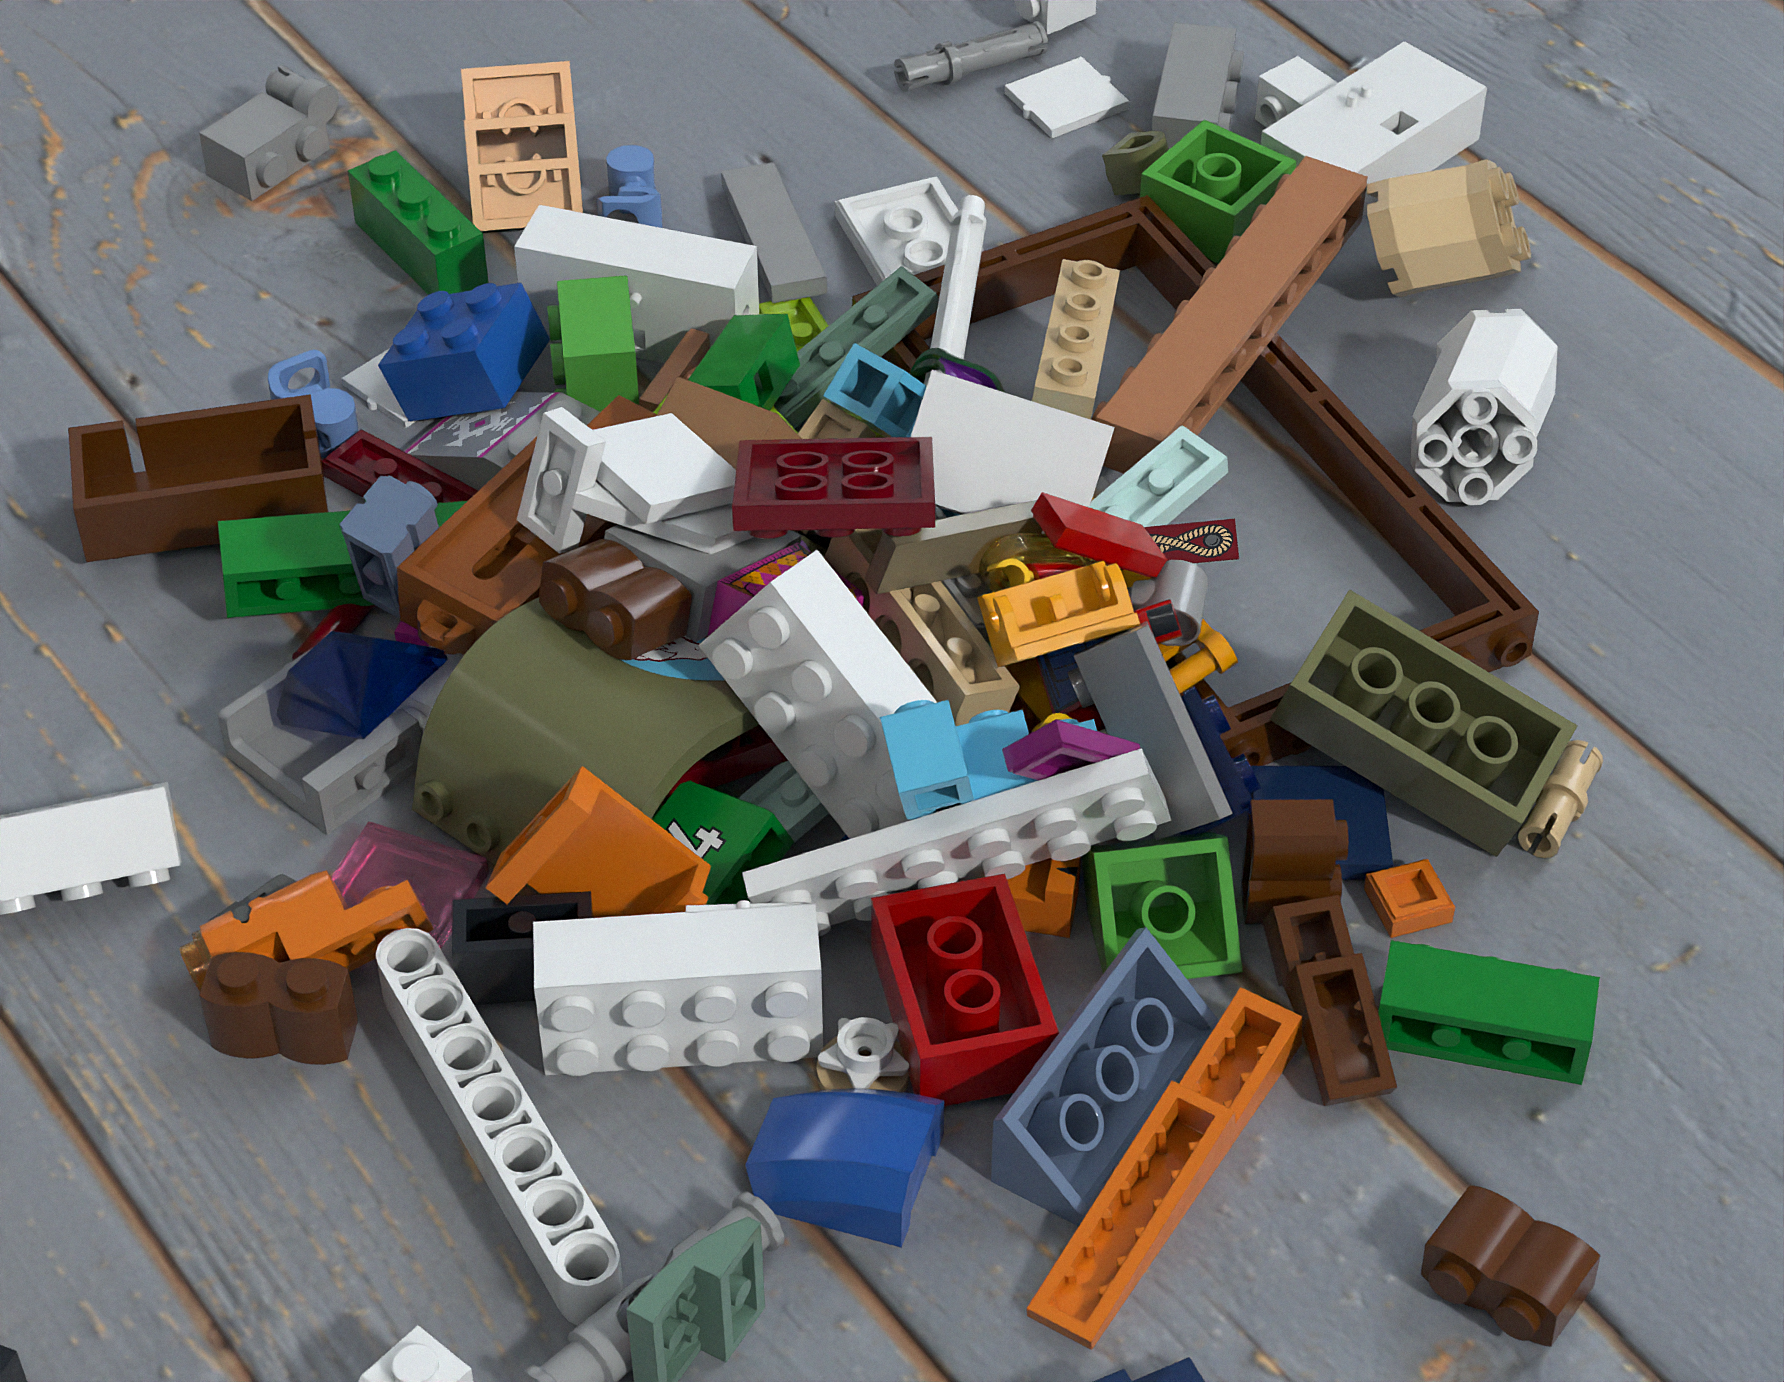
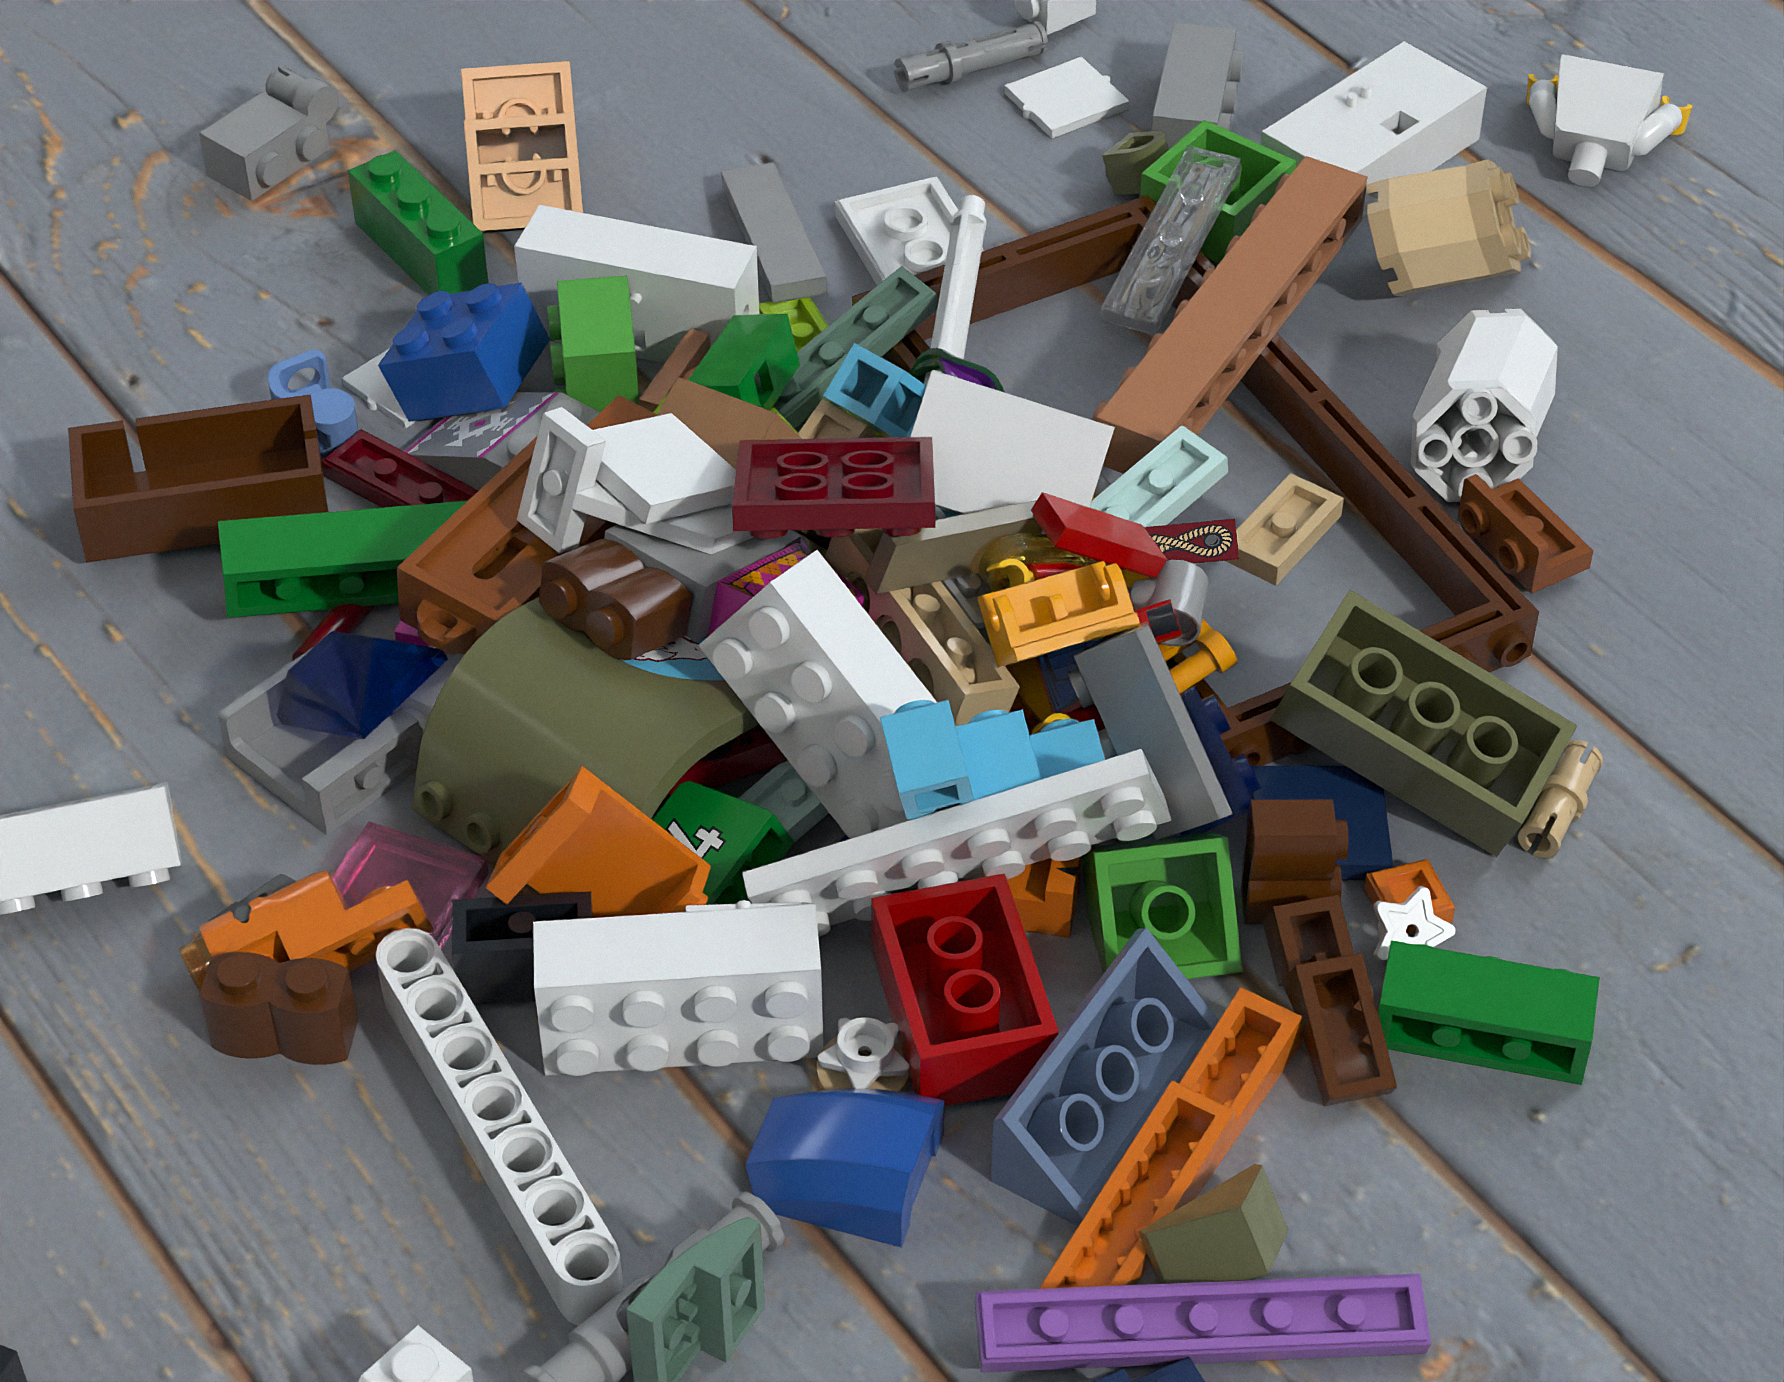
sand blue brick [340,475,439,619] -> none
medium blue leg [597,145,662,228] -> none
magenta tile [1002,719,1141,780] -> none
tan brick [1032,259,1120,420] -> none
white brick [1255,56,1338,128] -> none
reddish brown brick [1421,1185,1601,1347] -> none
none -> medium lavender tile [974,1273,1431,1373]
none -> clear tile [1101,145,1241,335]
none -> olive slope [1138,1164,1289,1284]
none -> tan plate [1226,473,1344,586]
none -> white plate [1373,886,1456,961]
none -> dark orange bracket [1457,474,1594,594]
none -> white torso [1526,54,1693,187]

